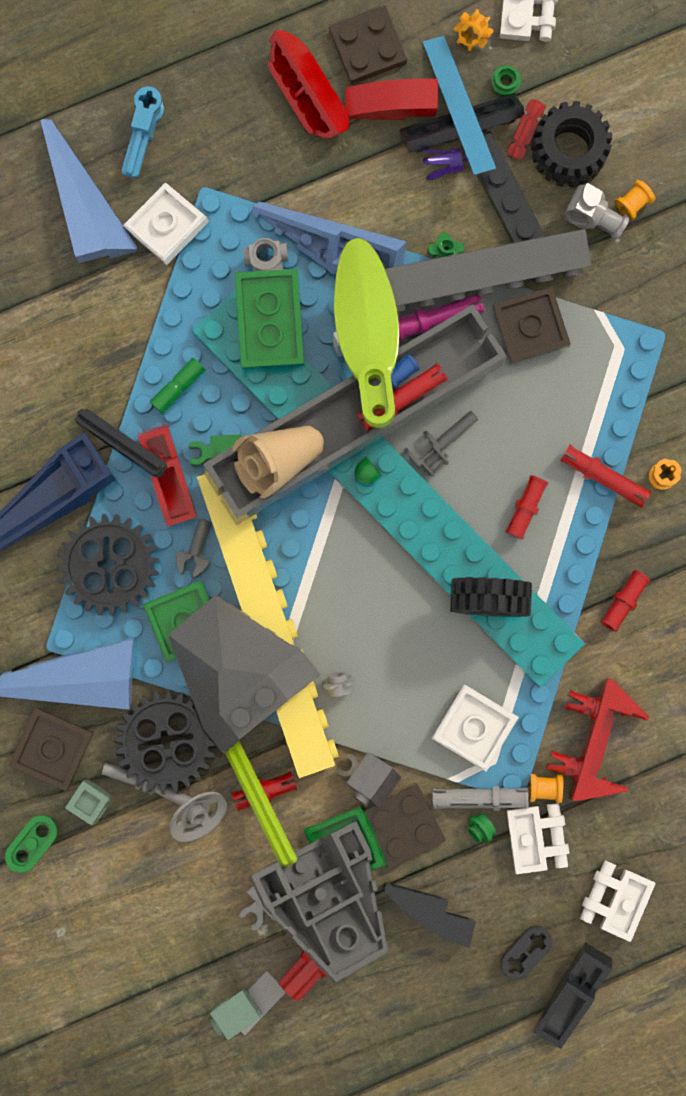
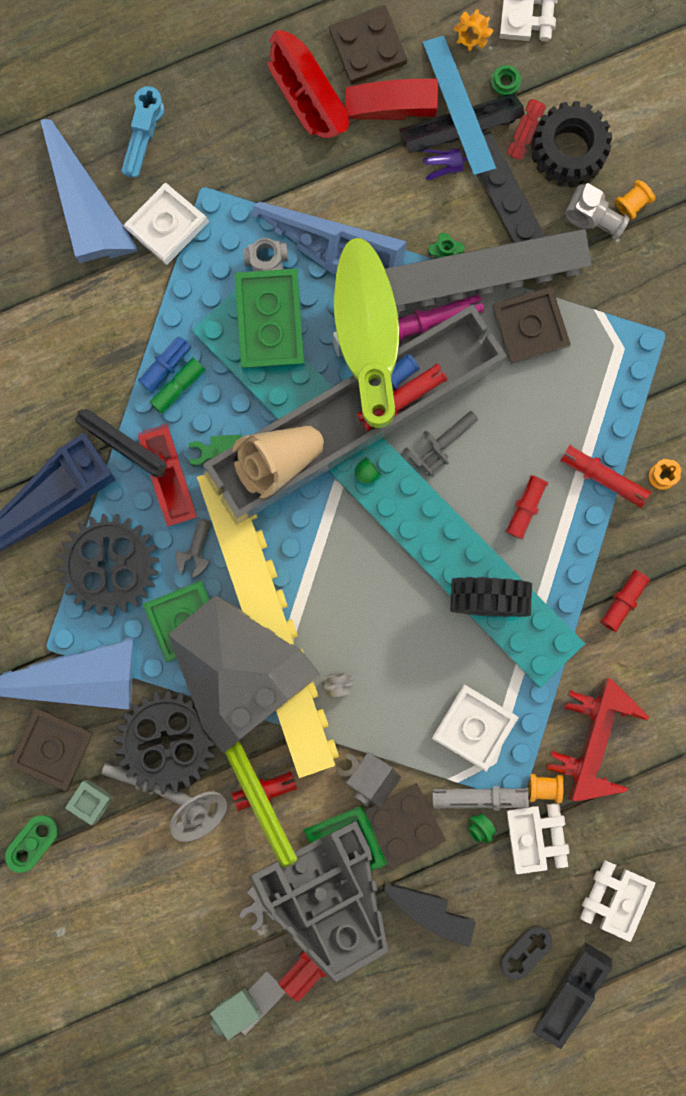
none -> blue axle [138,337,191,394]

